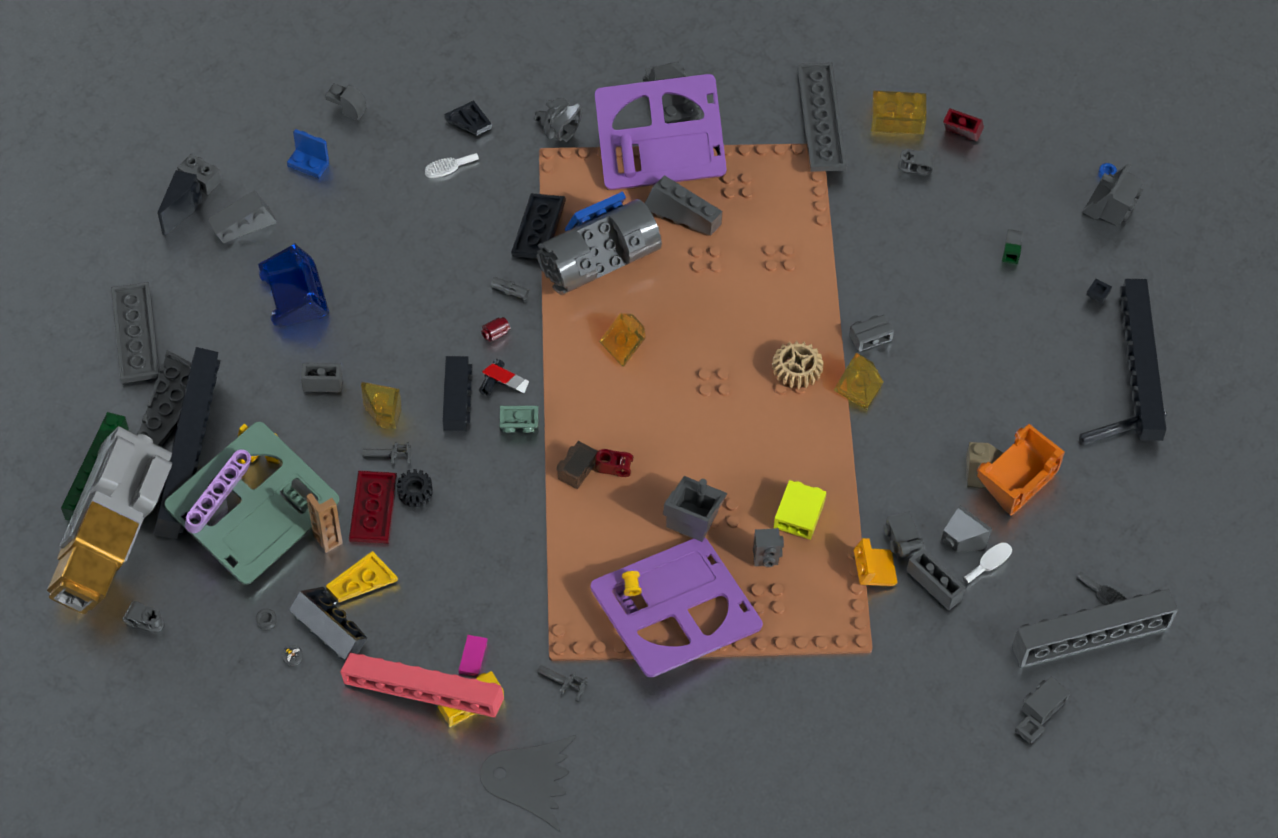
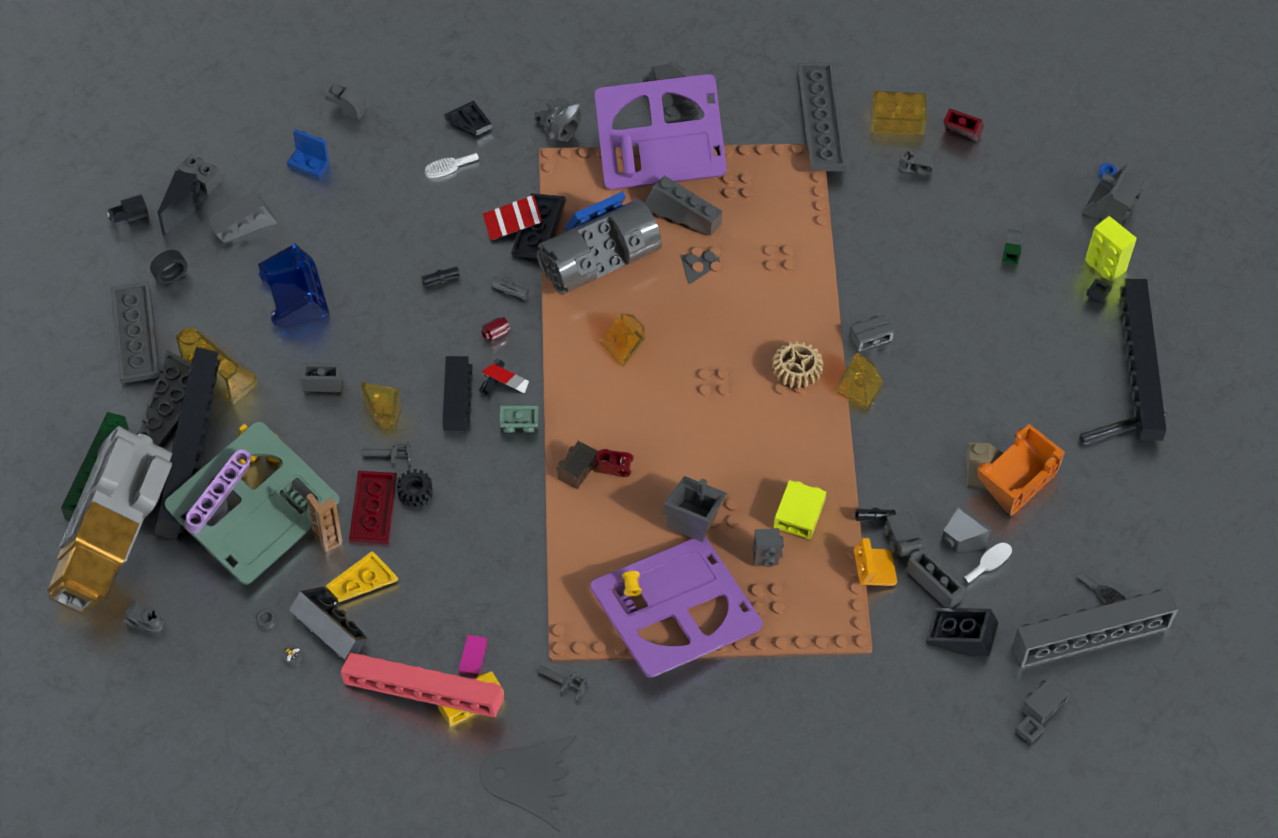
none -> black piece [107,194,149,223]
none -> black tyre [150,250,188,285]
none -> clear yellow windscreen [176,327,257,404]
none -> black pin [421,266,460,287]
none -> red sticker [483,195,542,240]
none -> dark grey wing [681,250,720,284]
none -> black pin [855,507,896,523]
none -> black slope [926,608,998,656]
none -> neon yellow brick [1085,216,1137,282]

